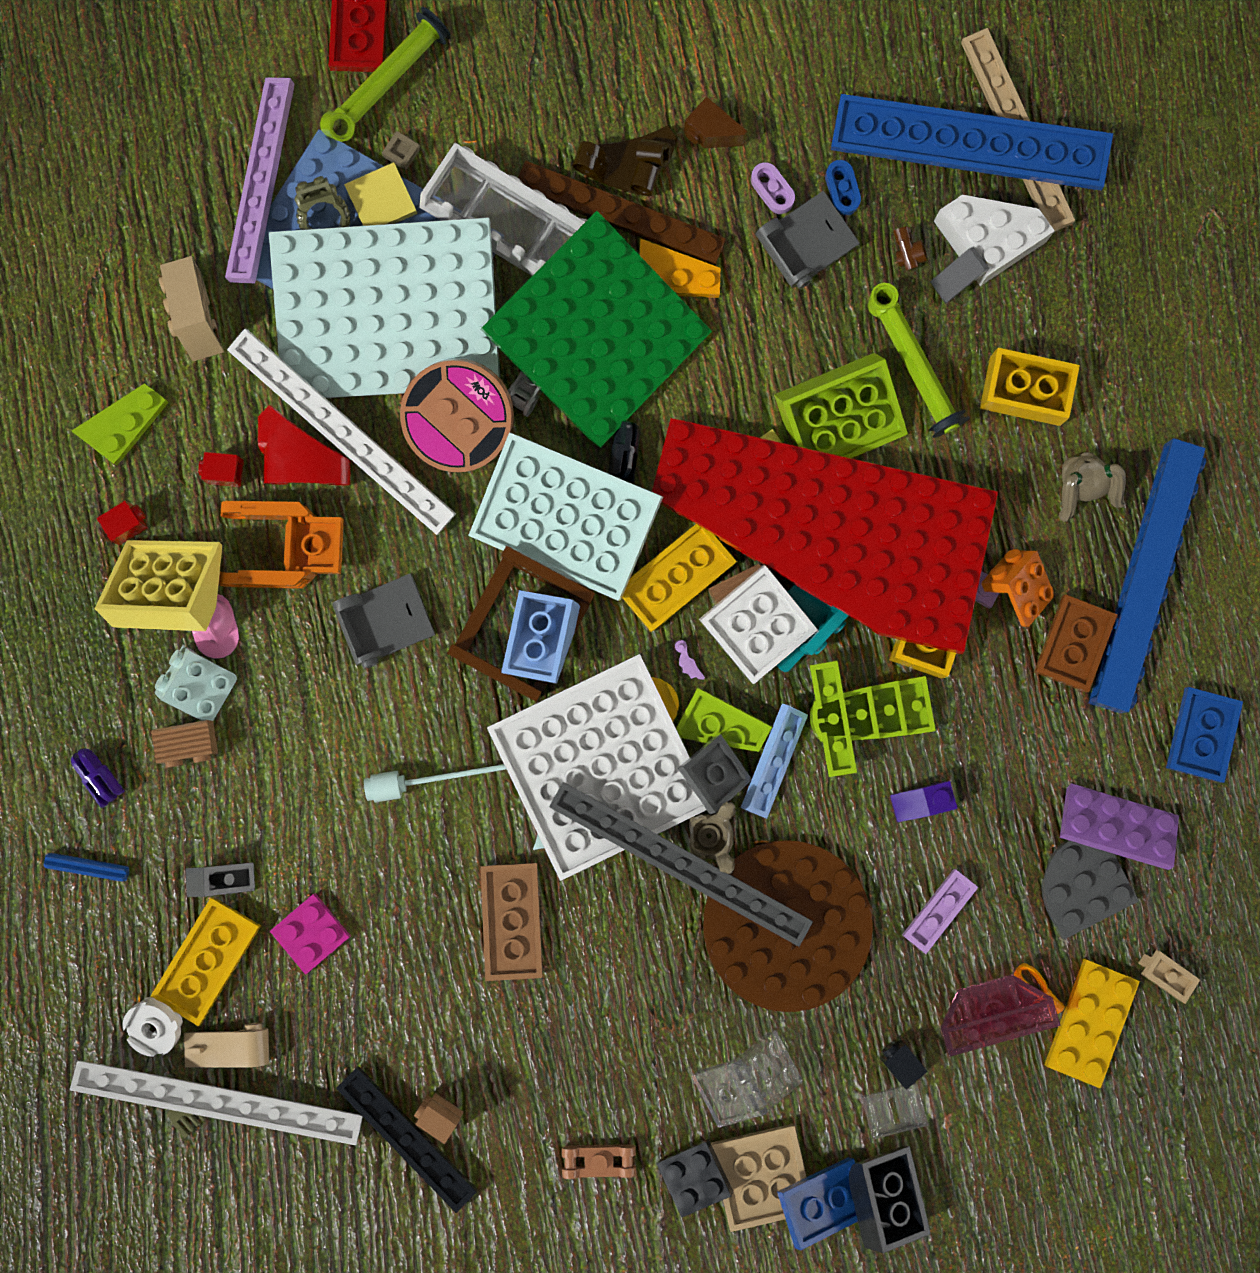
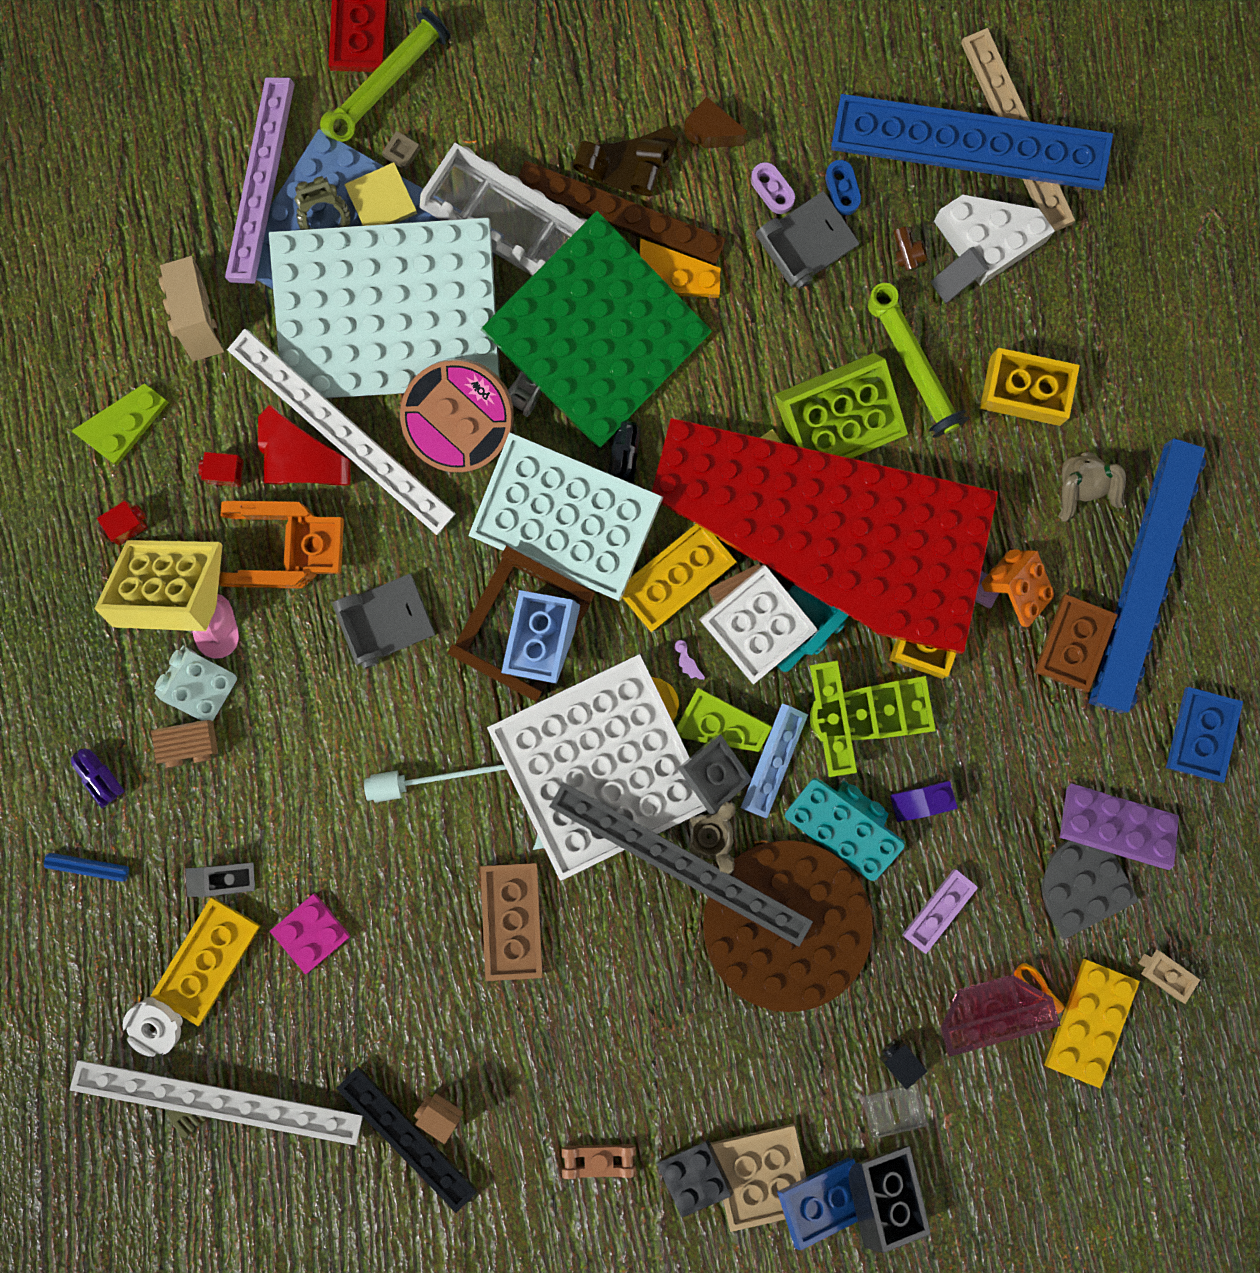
tan door [184,1023,269,1067] -> none
clear bracket [691,1030,803,1128] -> none
none -> teal bracket [785,778,905,881]

